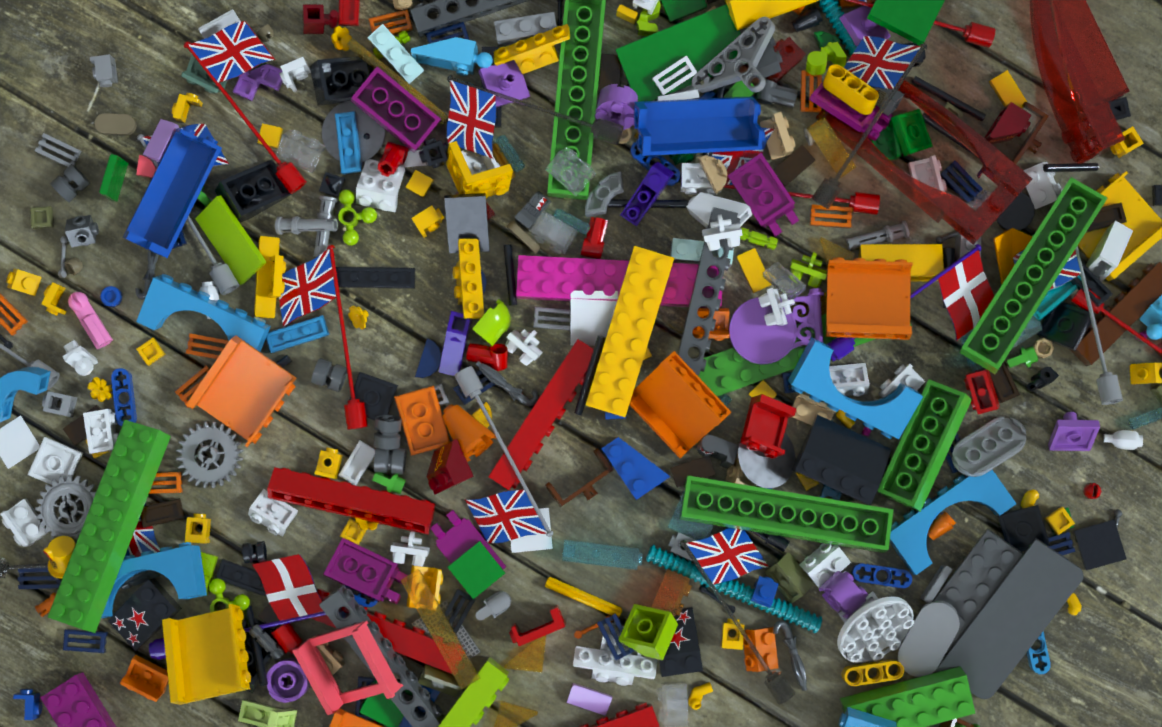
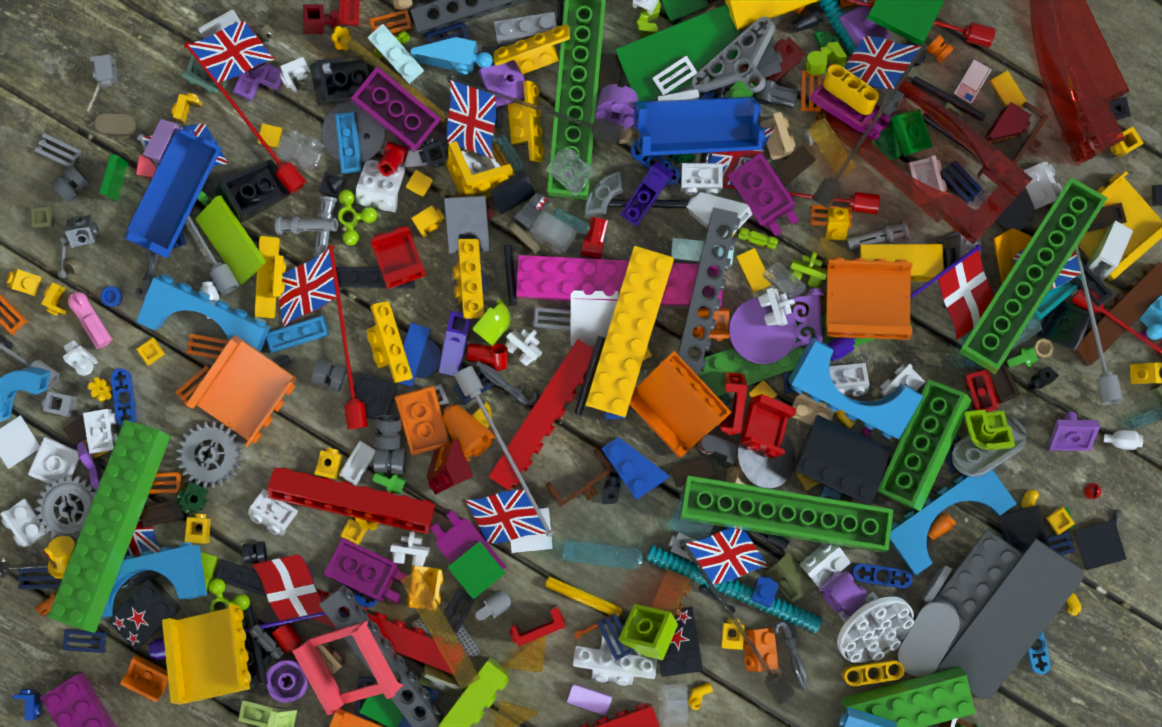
yellow plant [348,306,369,329] -> none
yellow tile [616,4,638,24] -> none
tan tile [698,155,727,195] -> none
white hips [702,214,742,251] -> none
black bar [1043,163,1099,172] -> none
none -> medium lavender tile [77,441,103,491]
none -> dark green brick [175,481,209,514]
none -> yellow bracket [366,301,413,383]
none -> red panel [370,226,426,289]
none -> blue tile [392,323,431,387]
none -> black tile [489,170,535,215]
none -> yellow bracket [508,80,544,163]
none -> black piece [602,472,621,504]
none -> red panel [719,372,747,435]
none -> yellow bracket [825,208,849,240]
none -> orange wheel [925,35,954,63]
none -> white tile [953,60,992,105]
none -> lime brick [964,410,1015,451]

